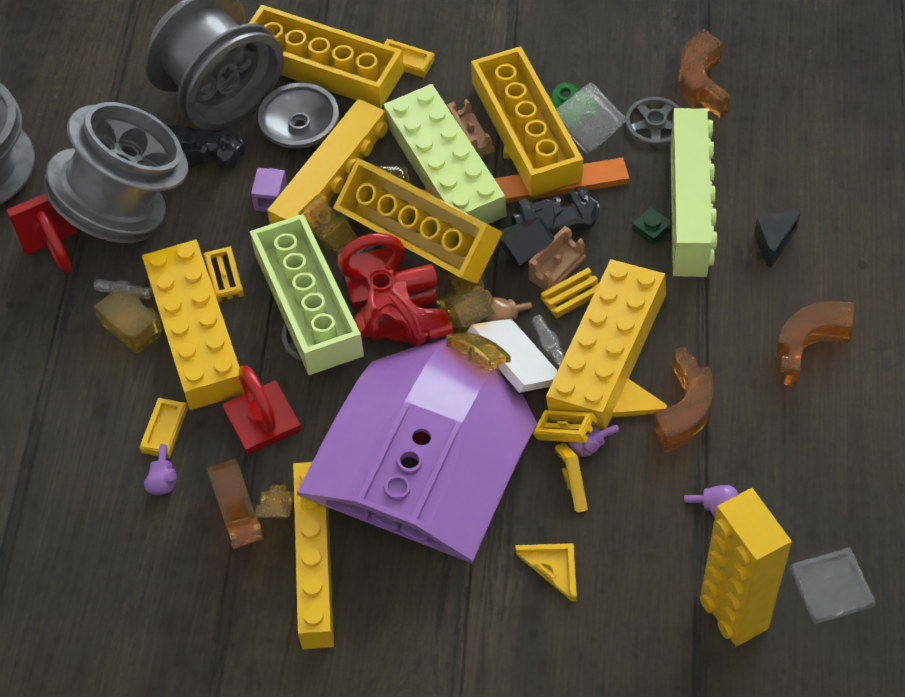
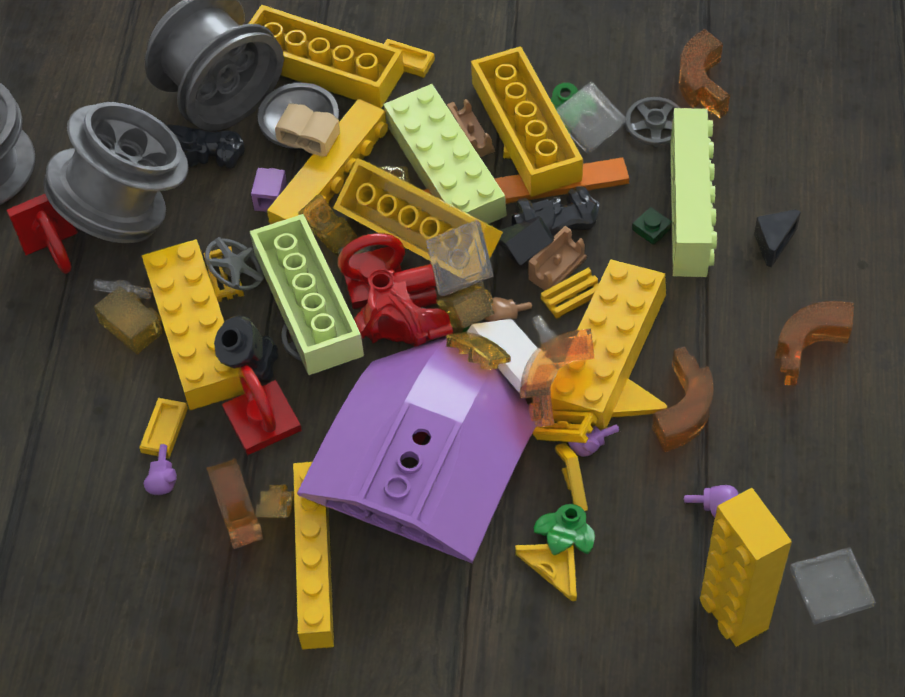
none -> dark grey wheel [205,237,264,291]
none -> black animal [214,315,278,382]
none -> tan brick [275,104,340,156]
none -> clear tile [426,220,494,296]
none -> clear orange arch [520,328,595,427]
none -> green plate [534,504,595,555]

